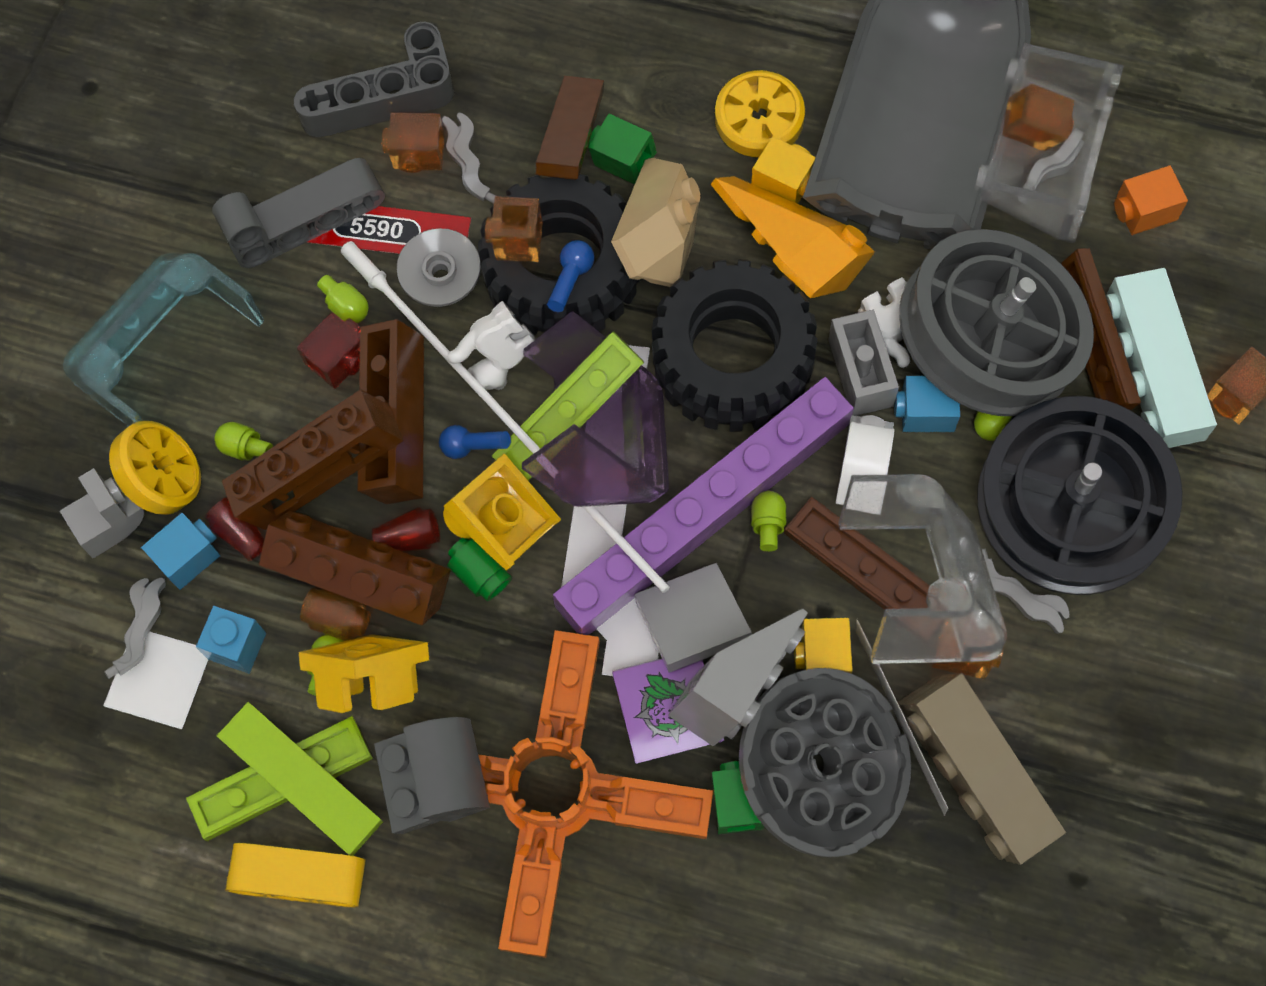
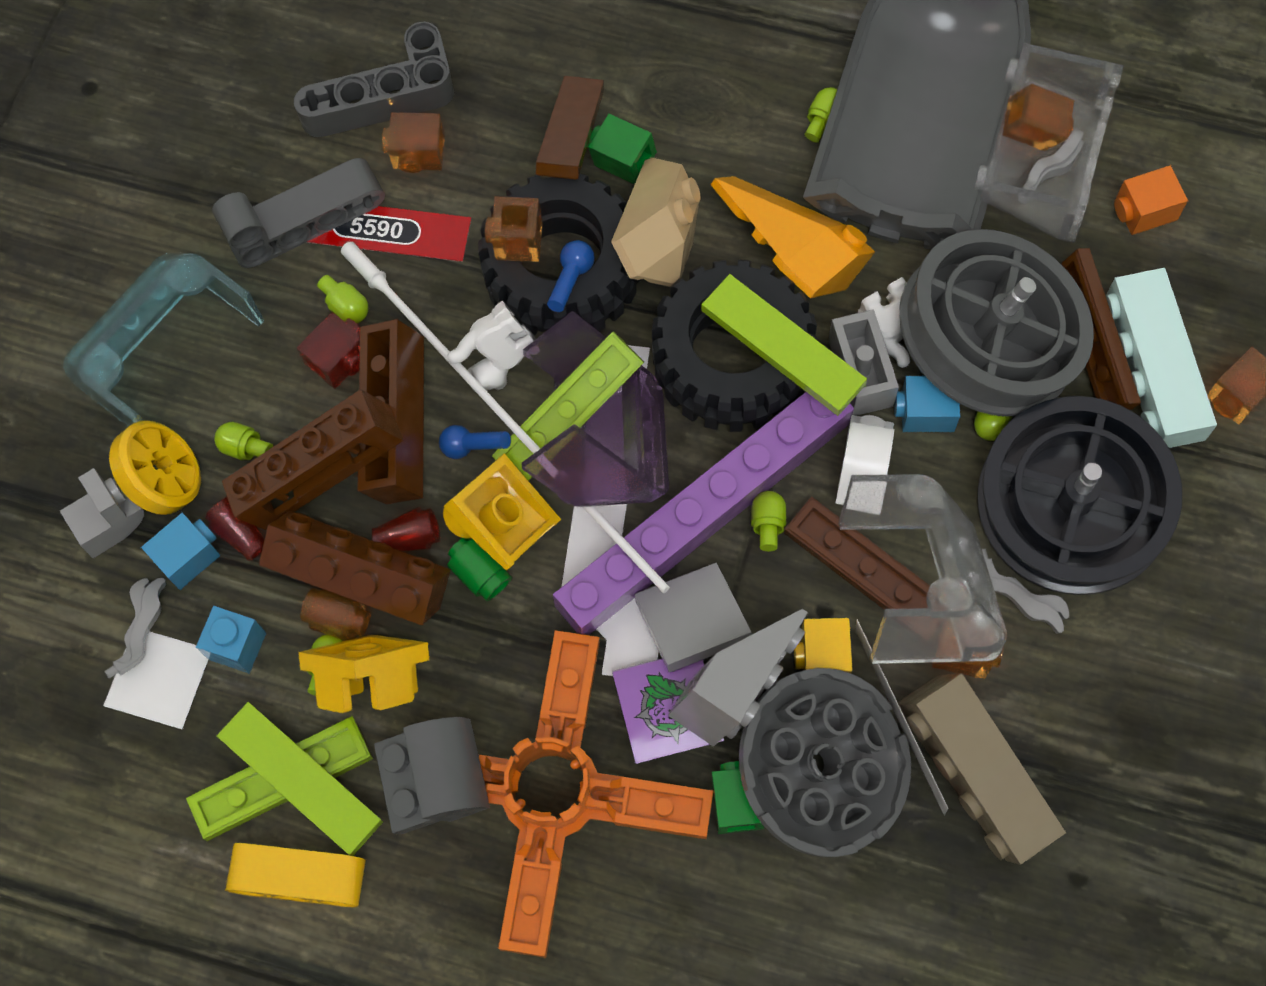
light grey dish [397,229,481,307] -> none
light grey hair [442,112,498,204] -> none
yellow wheel [715,70,805,158] -> none
yellow brick [751,136,816,204] -> none
none -> lime tile [701,274,867,416]
none -> lime cylinder [804,87,837,143]

